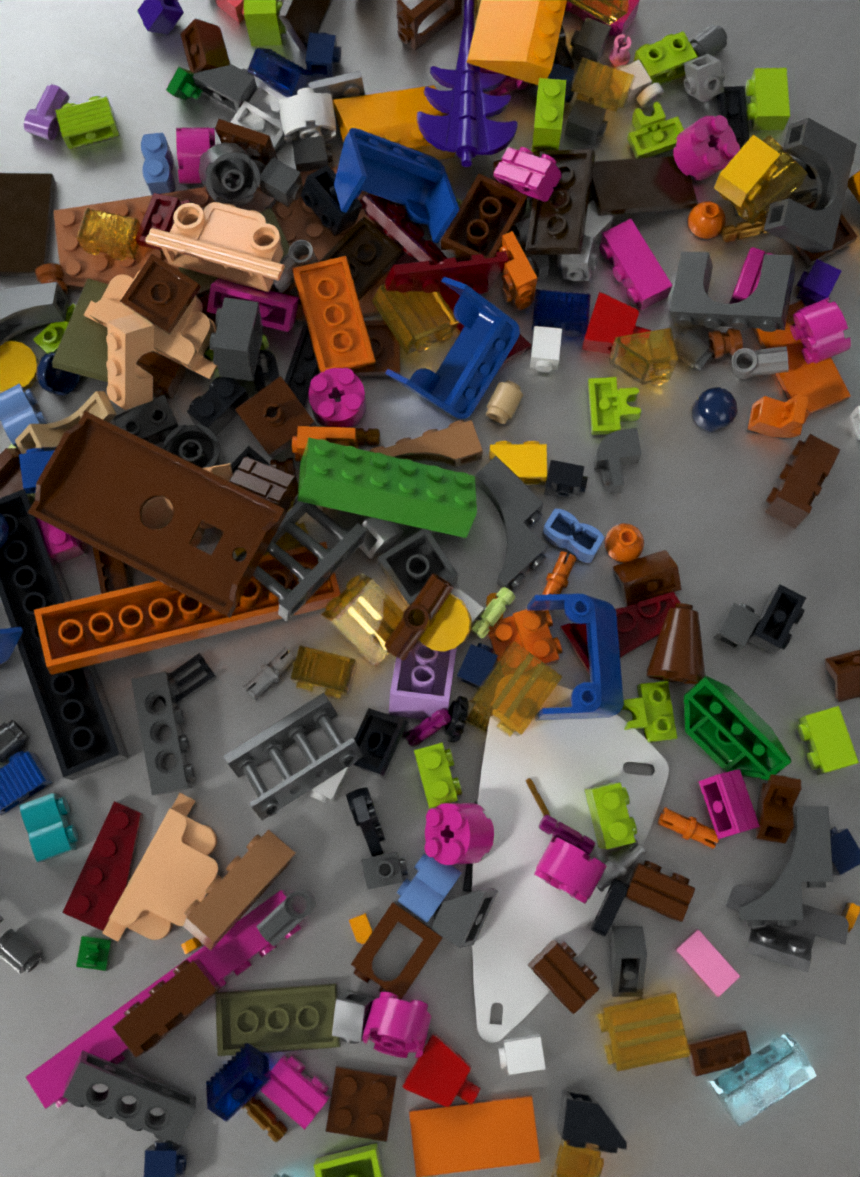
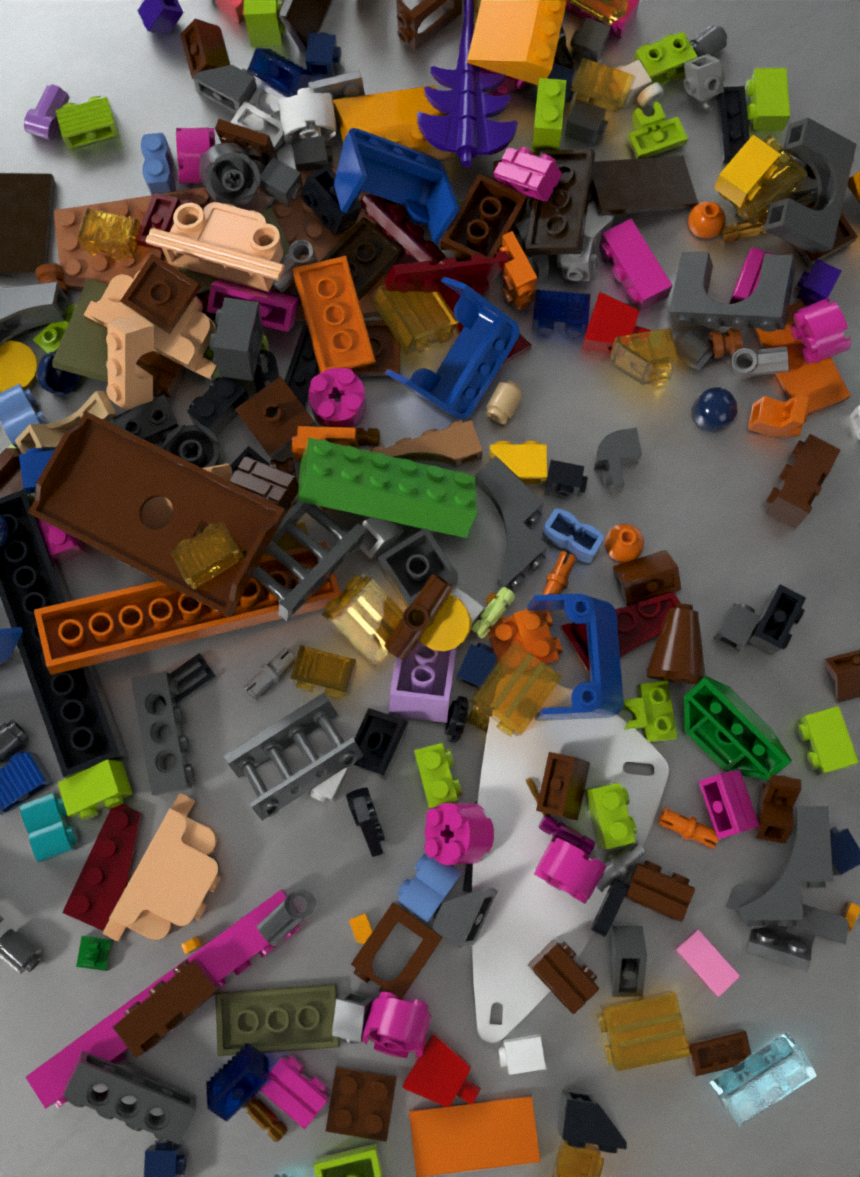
reddish brown plate [93,547,131,594] -> none
green tile [166,67,202,100] -> none
medium nougat brick [183,829,295,951] -> none
dark grey brick [361,852,408,890] -> none
magenta axle [405,708,451,747] -> none
white brick [530,326,562,372] -> none
lime plate [587,377,641,435] -> none
bright pink pin [609,34,631,67] -> none
dark pink brick [673,115,740,181] -> none
none -> lime piece [58,759,133,820]
none -> clear yellow brick [170,521,246,590]
none -> reddish brown panel [536,752,590,821]

